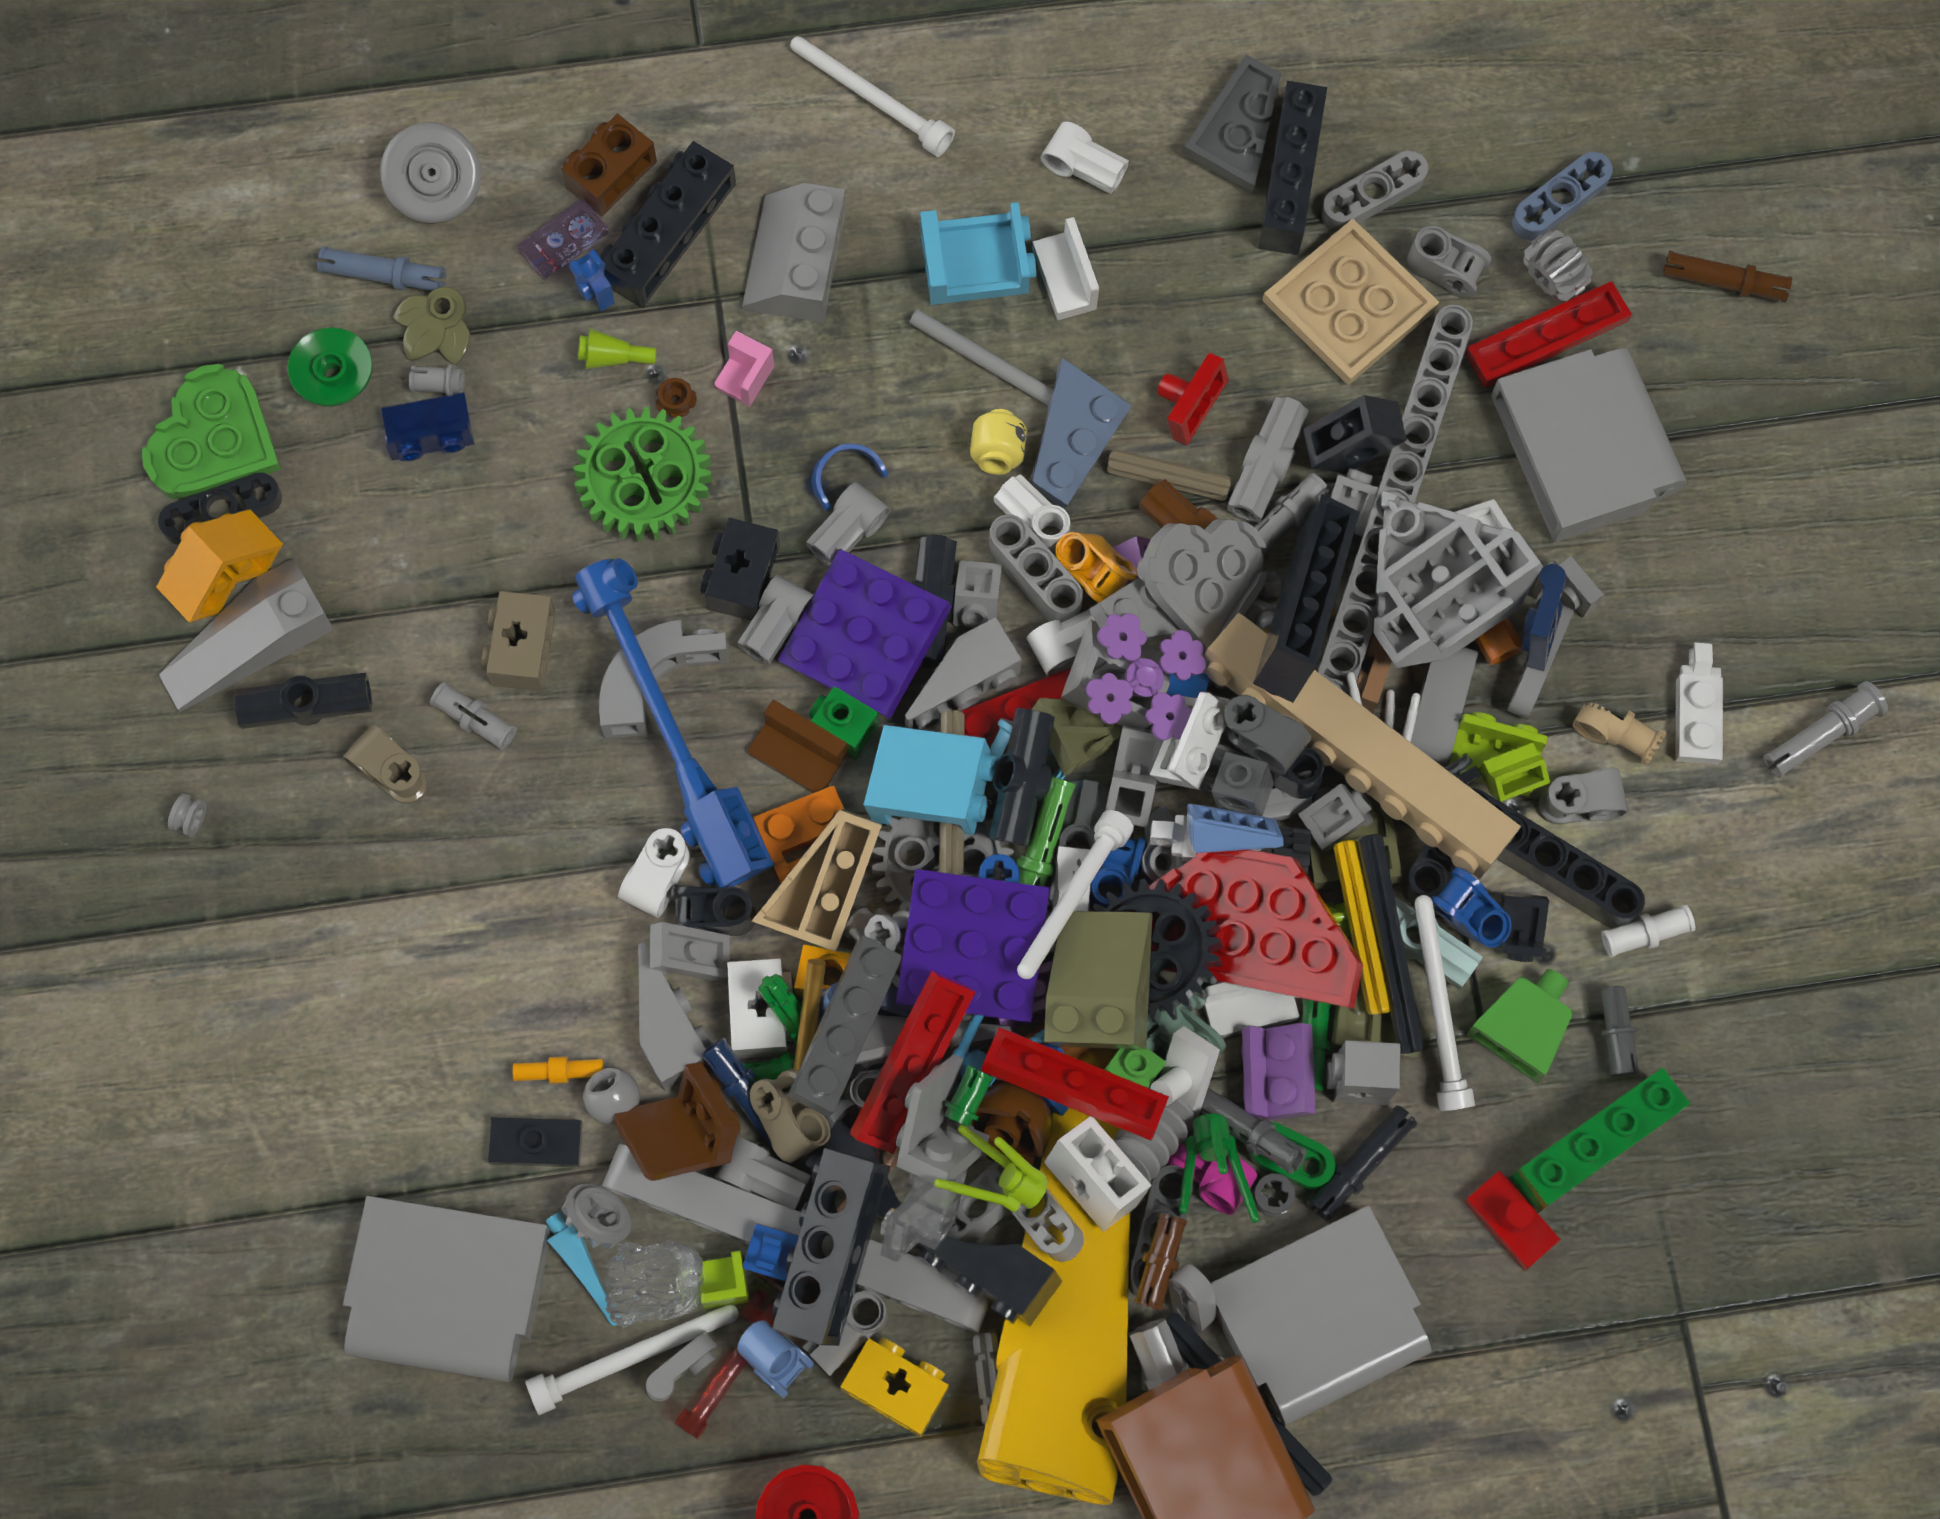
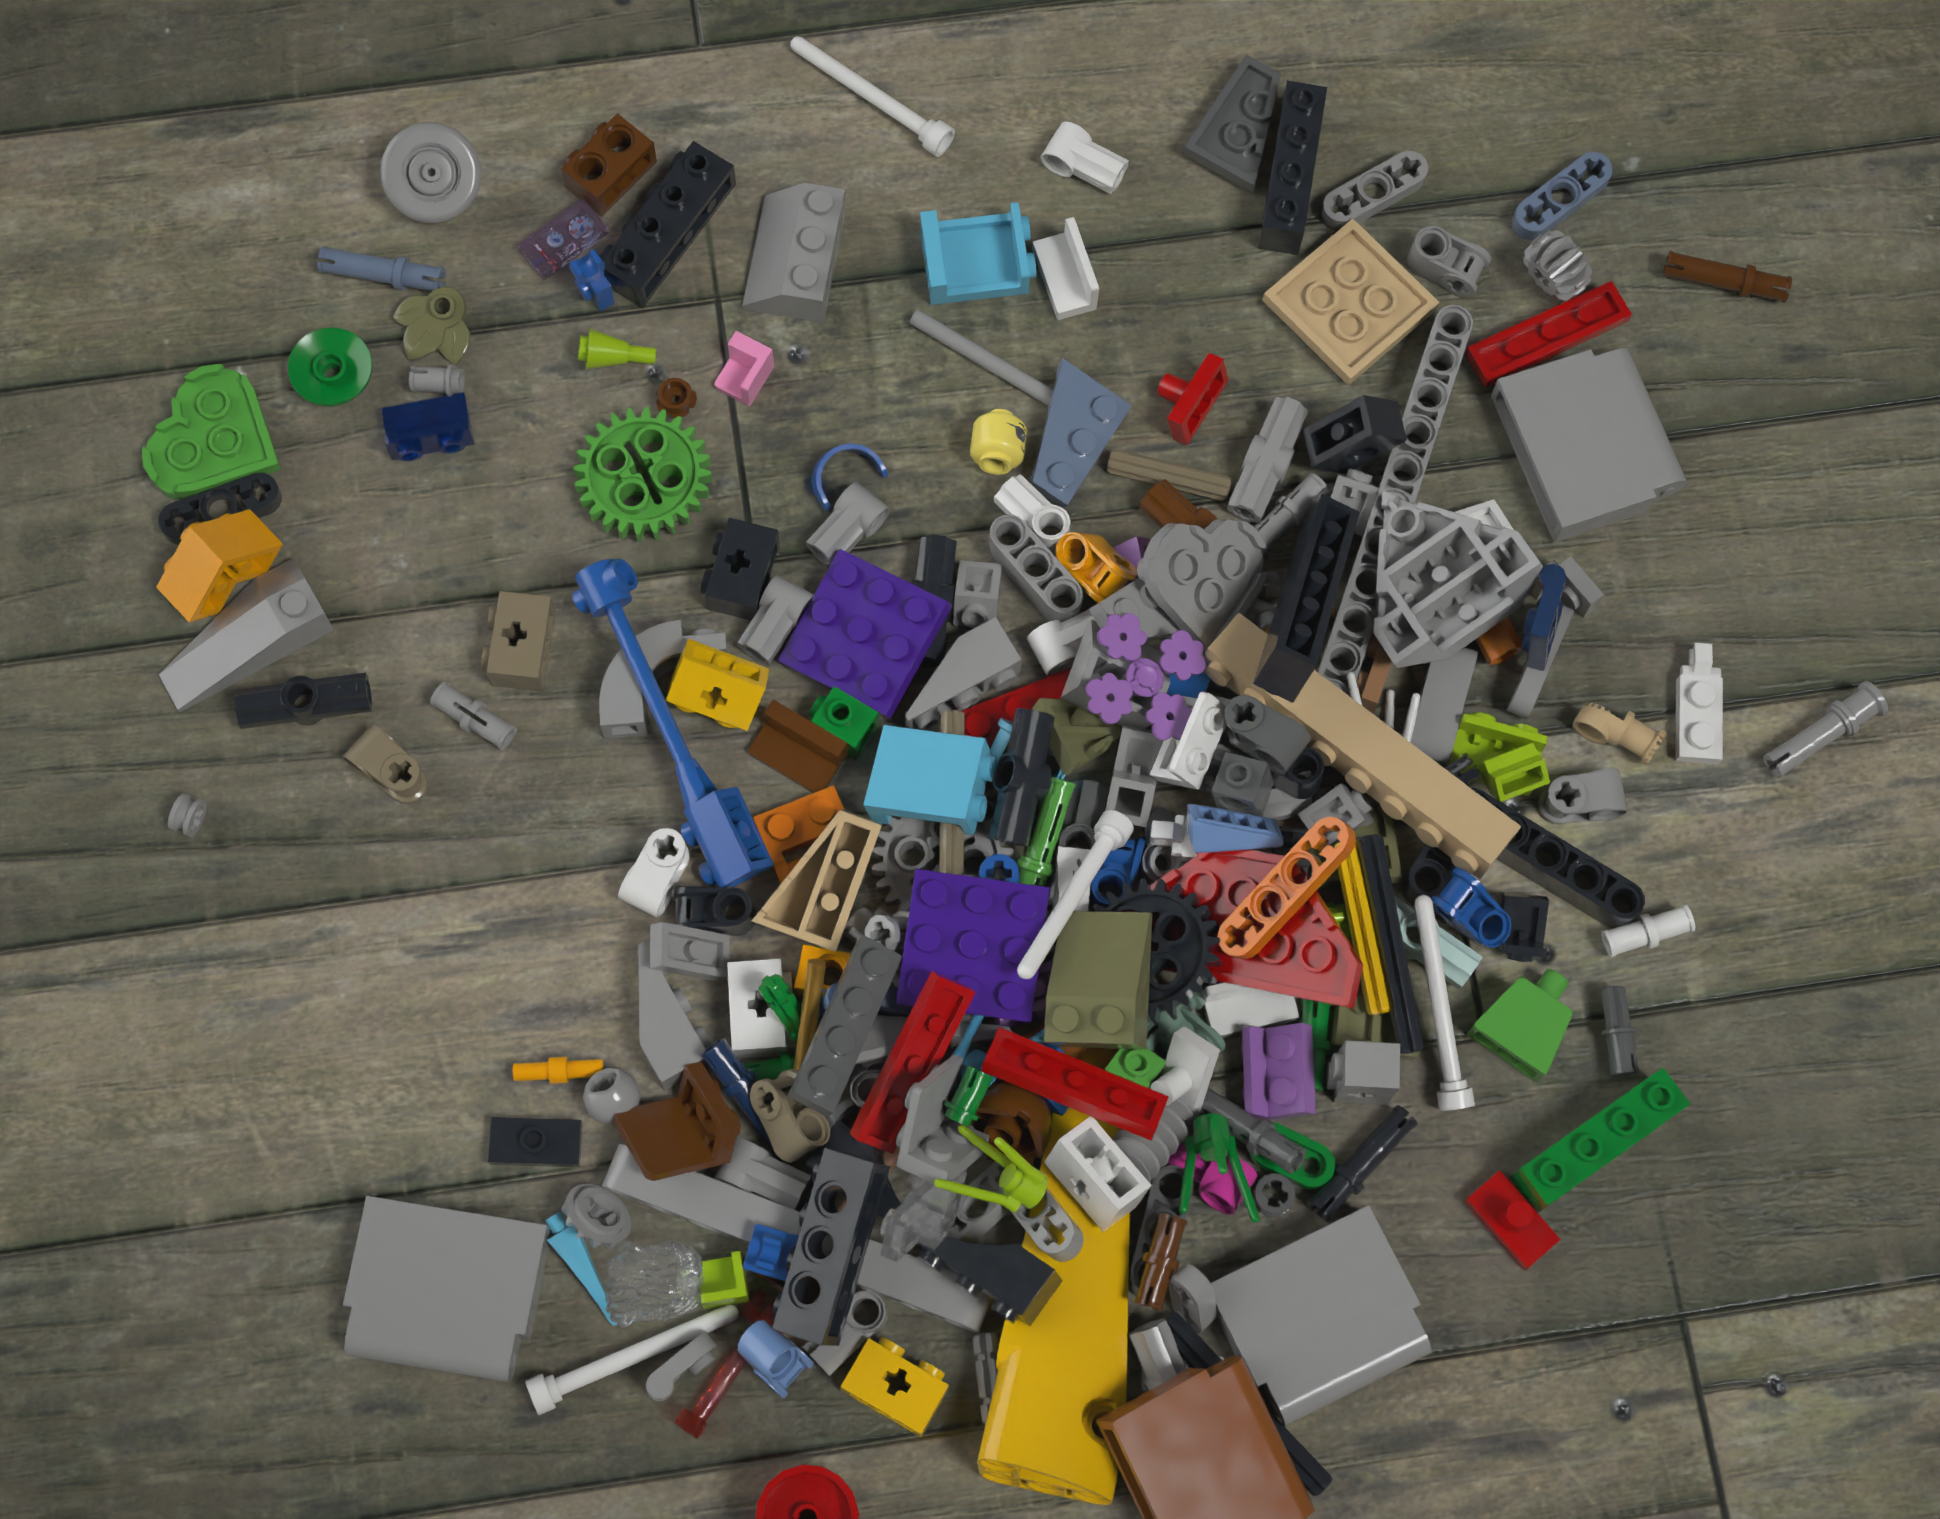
none -> yellow brick [666,638,769,731]
none -> orange beam [1217,816,1356,959]

